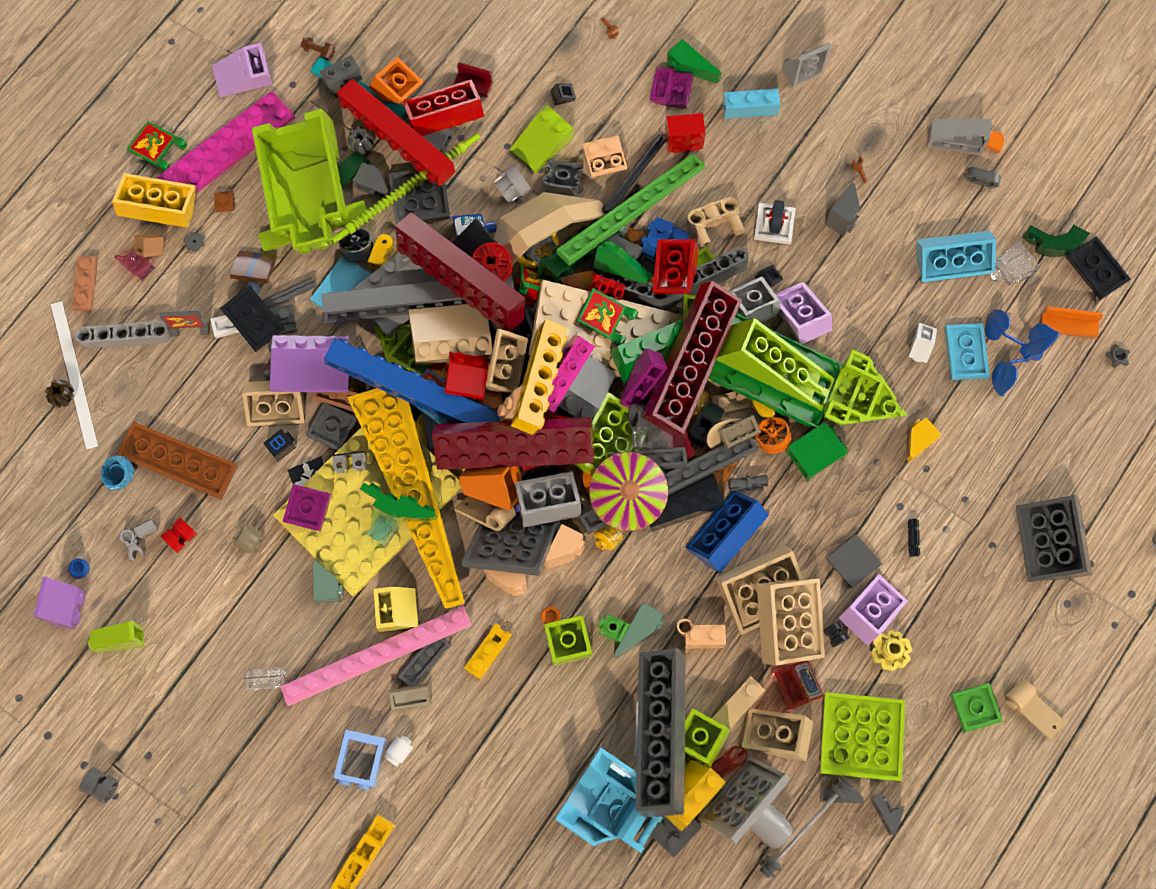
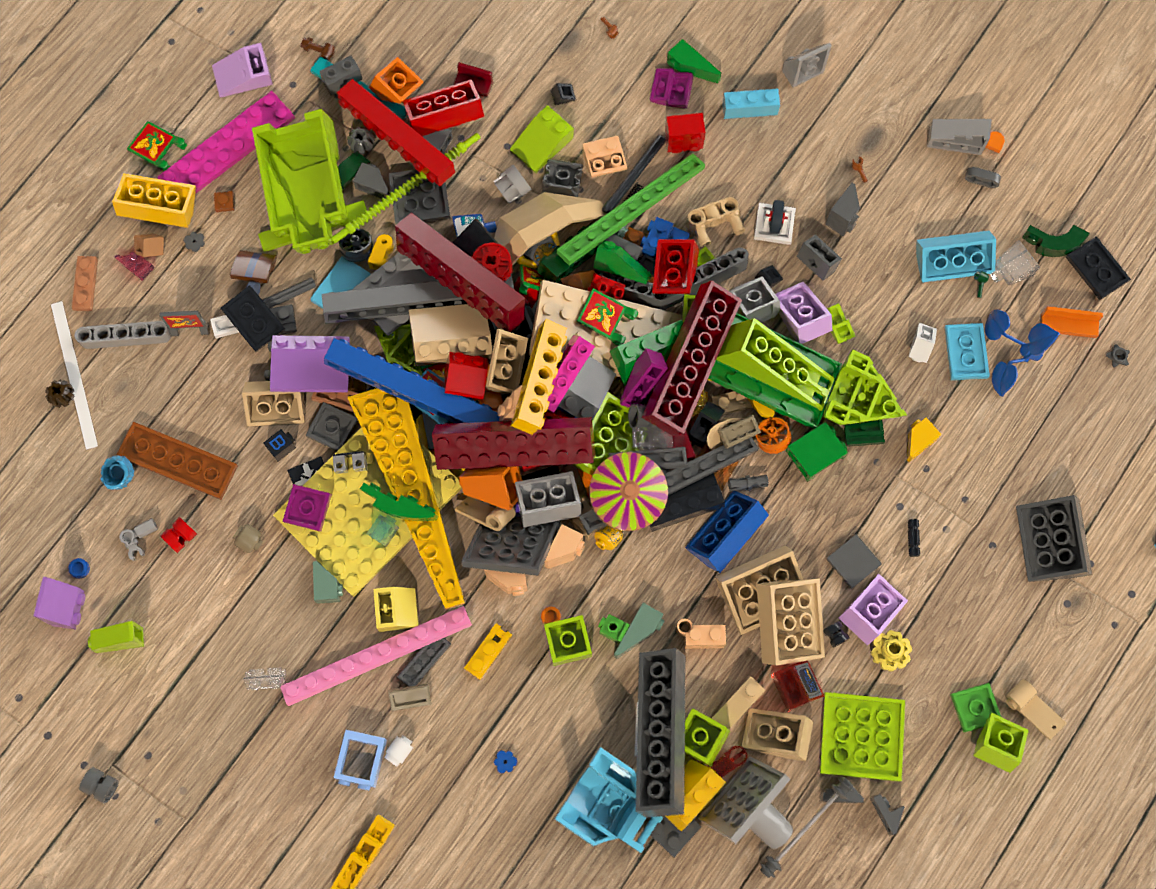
none -> blue plant [494,751,517,773]
none -> dark grey brick [796,235,842,281]
none -> lime slope [826,303,856,344]
none -> dark green plate [843,420,885,447]
none -> lime slope [973,713,1028,773]
none -> dark green hand [974,271,989,298]

